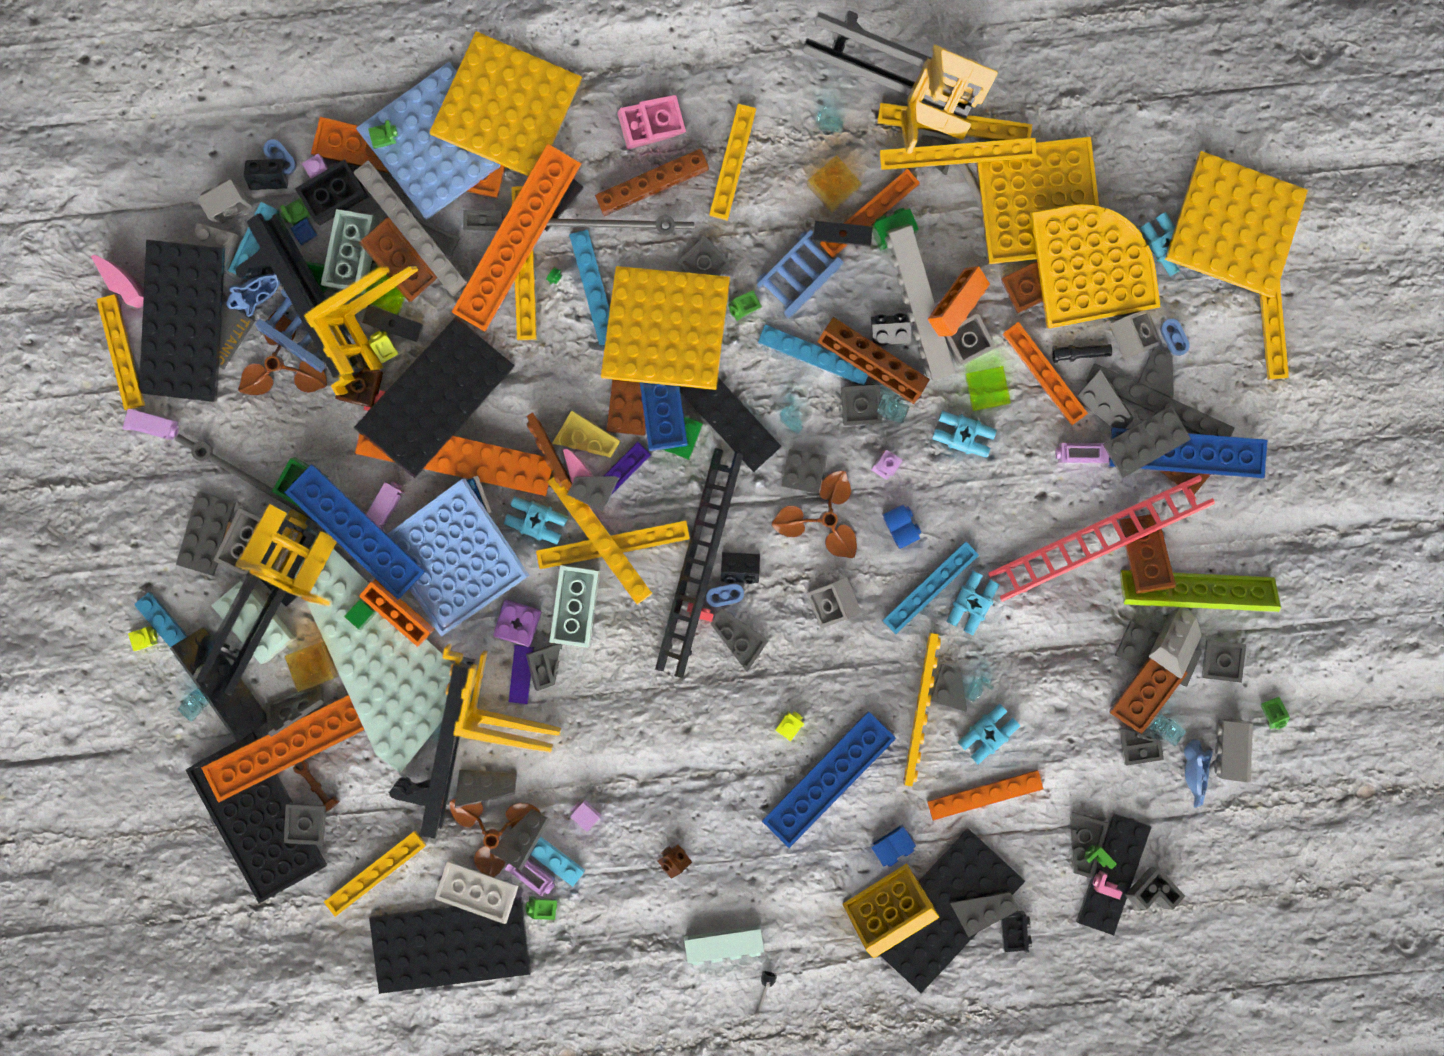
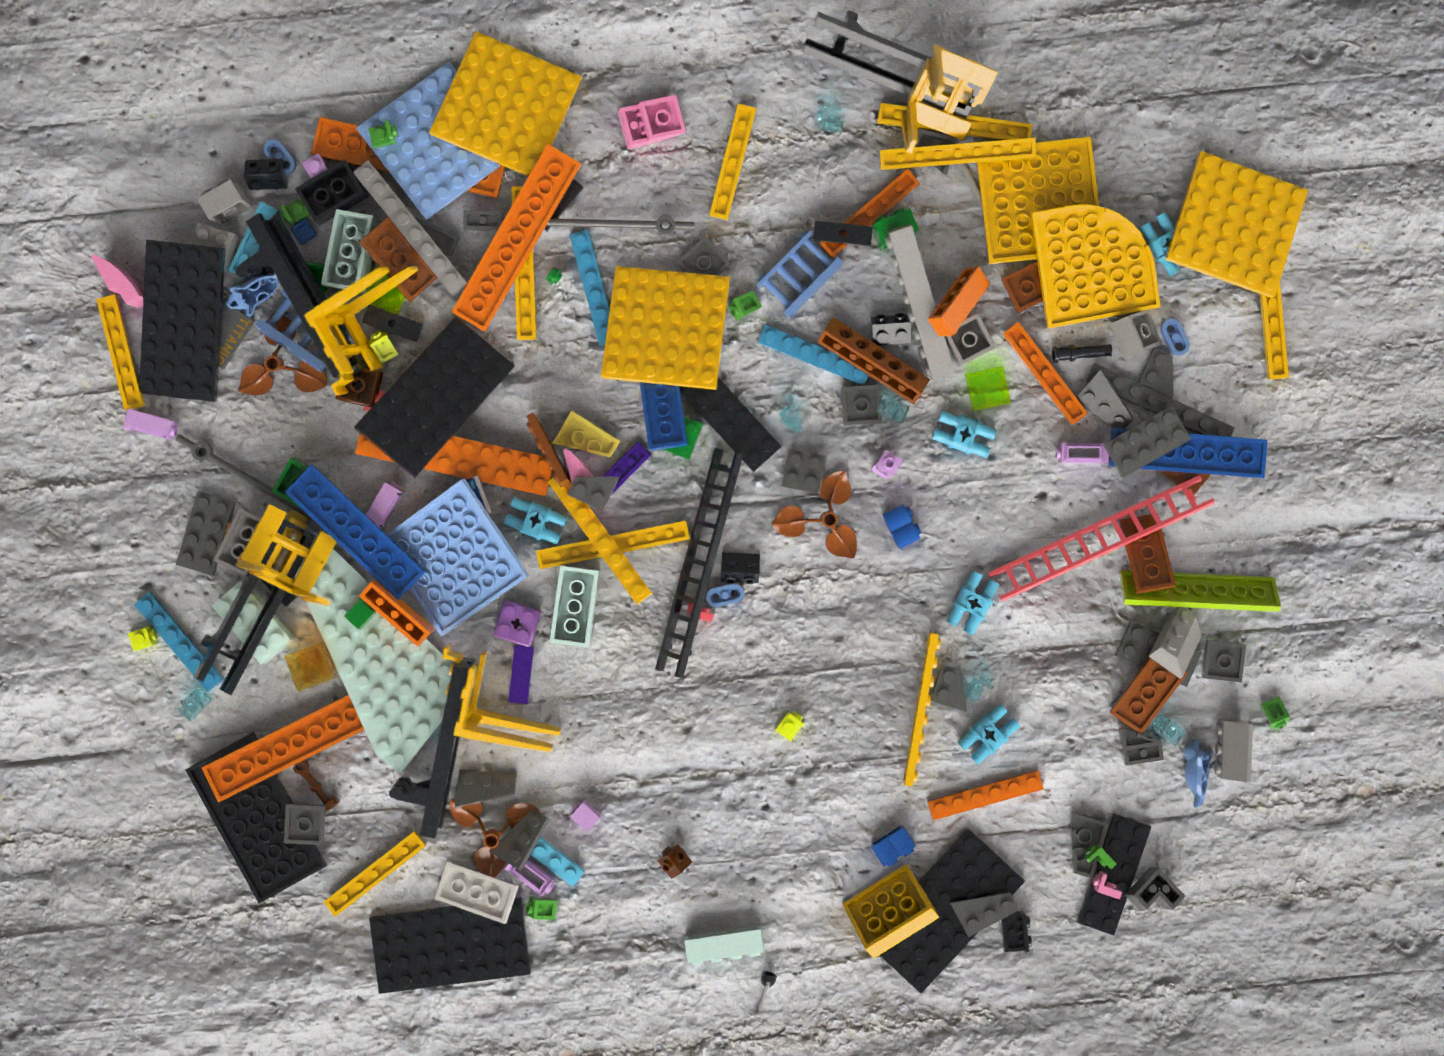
black plate [170,627,267,742] -> none
dark grey wing [266,685,324,737] -> none
dark grey wing [526,643,562,691] -> none
dark orange brick [595,148,709,217] -> none
dark orange plate [607,379,646,436] -> none
dark grey wing [711,608,769,672] -> none
blue plate [762,711,896,848] -> none
clear yellow brick [807,155,862,214] -> none
light grey slope [807,577,861,628] -> none
dark azure plate [882,541,979,635] -> none

